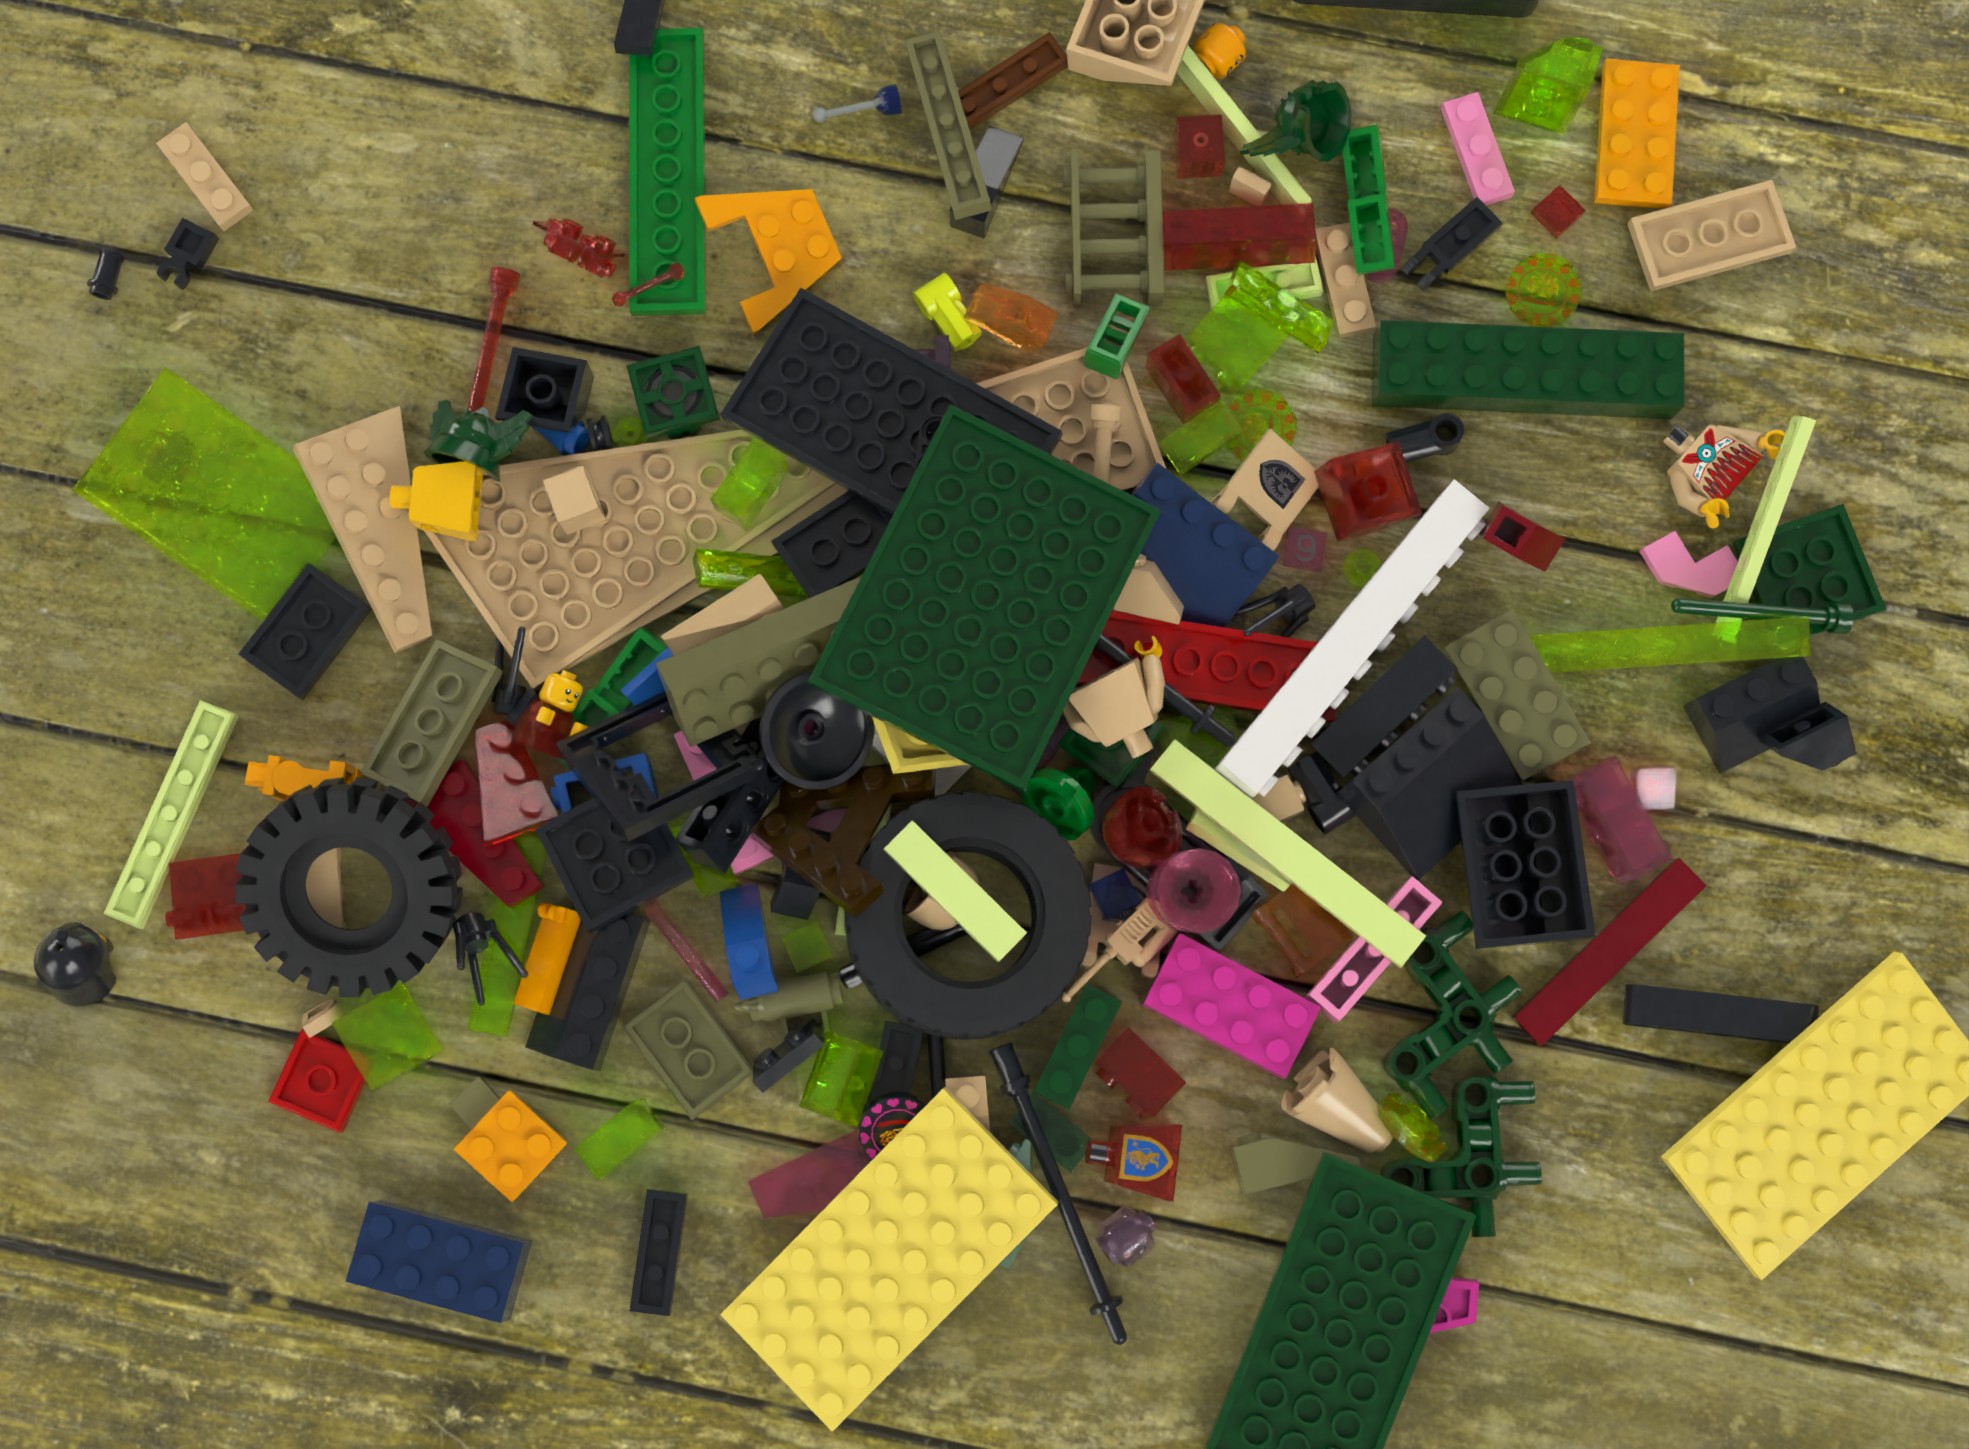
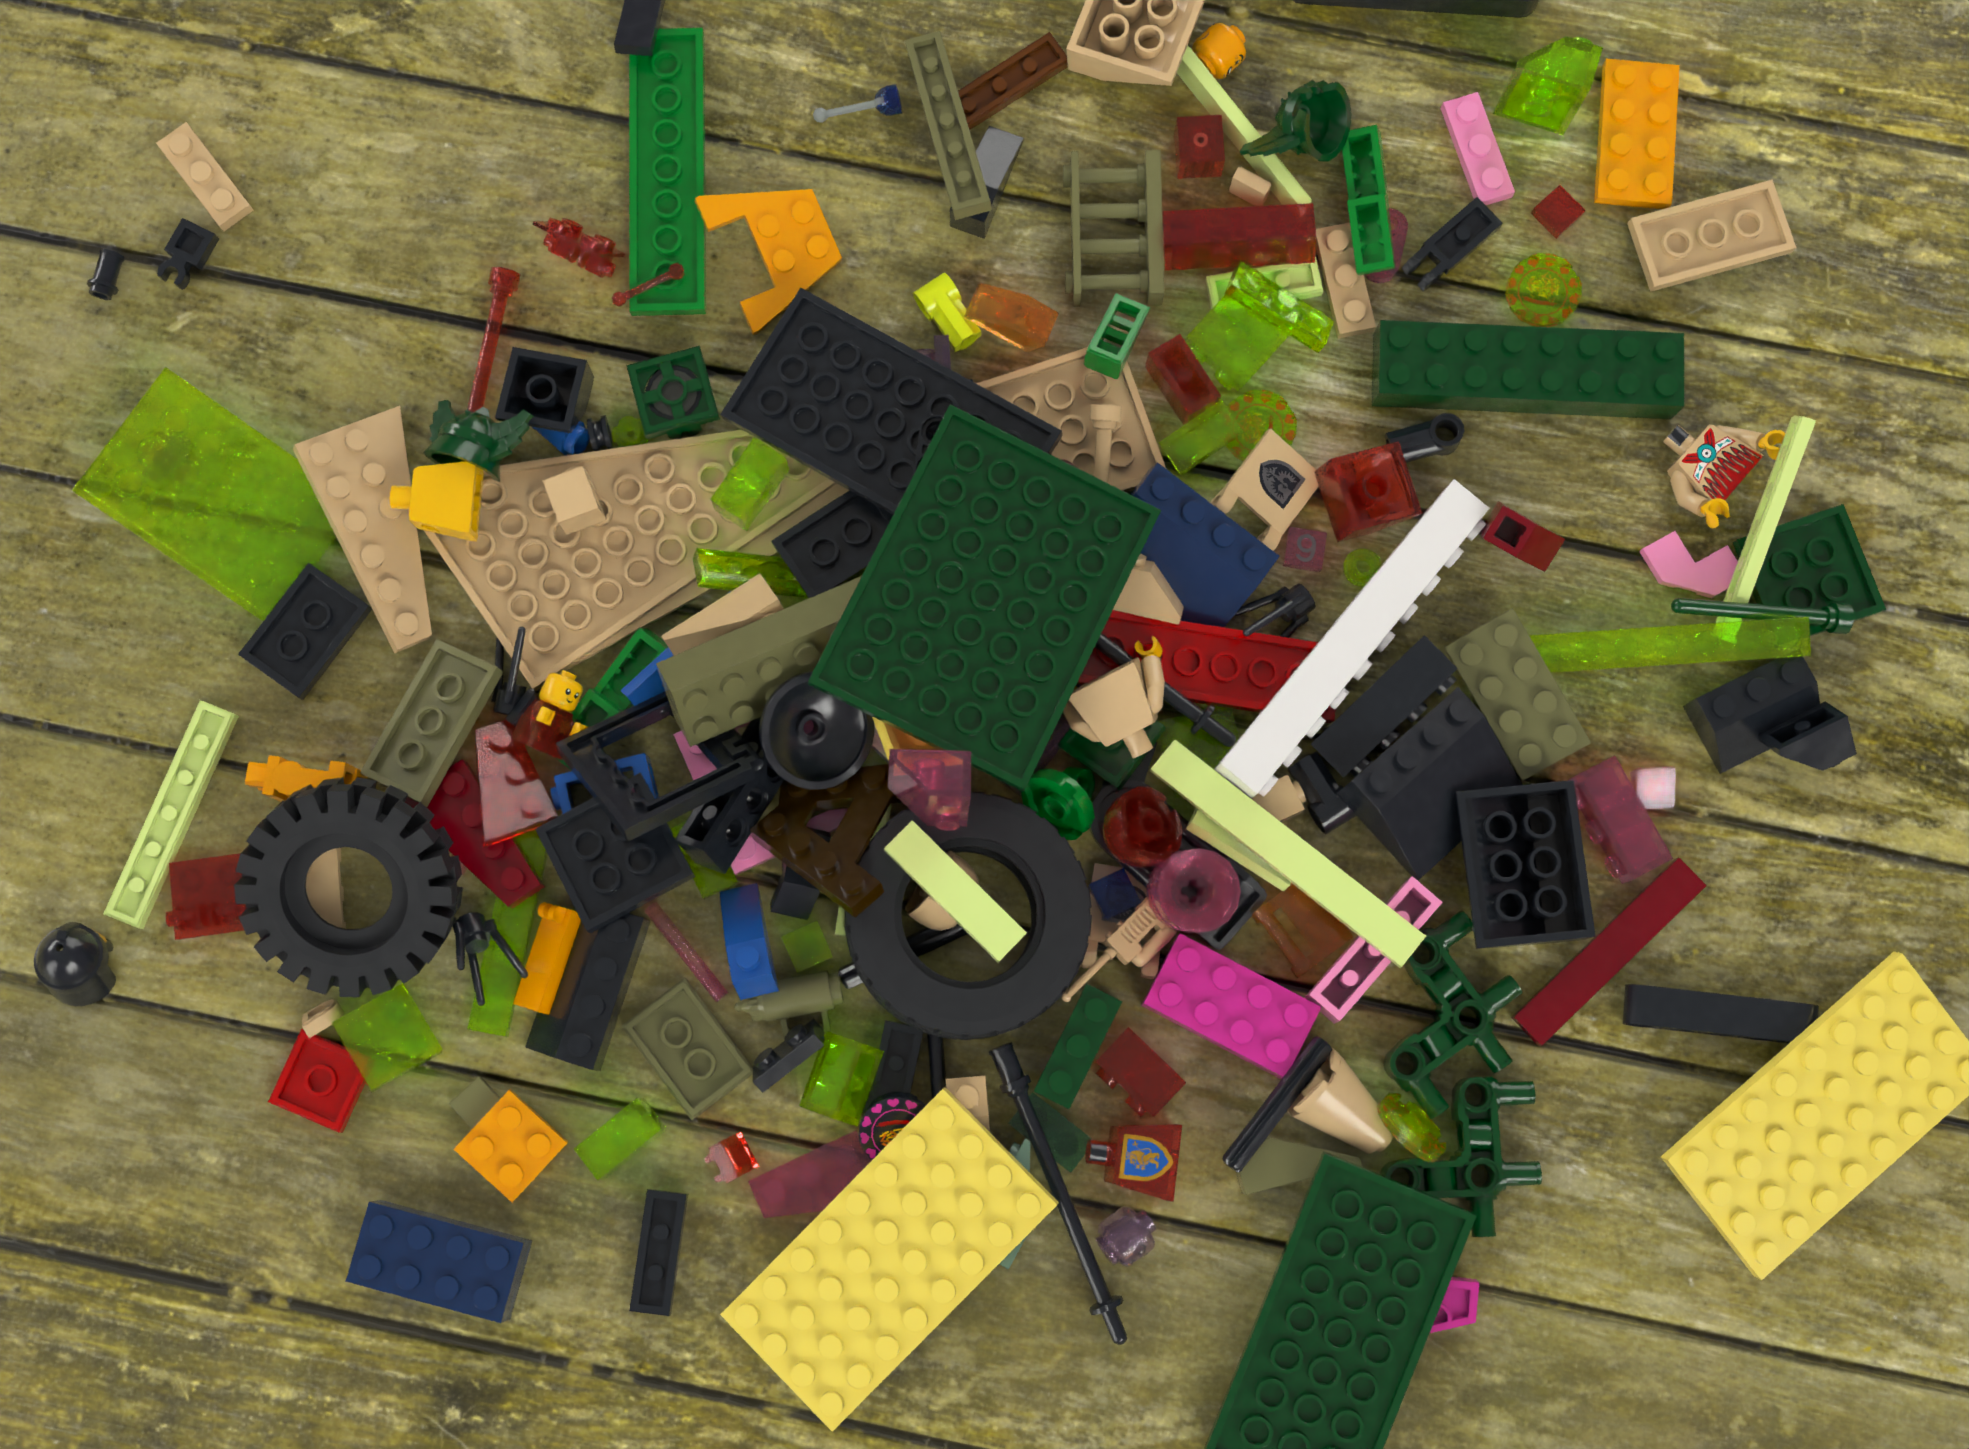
none -> clear red tile [704,1132,759,1183]
none -> clear pink slope [888,749,971,831]
none -> black axle [1222,1036,1332,1172]

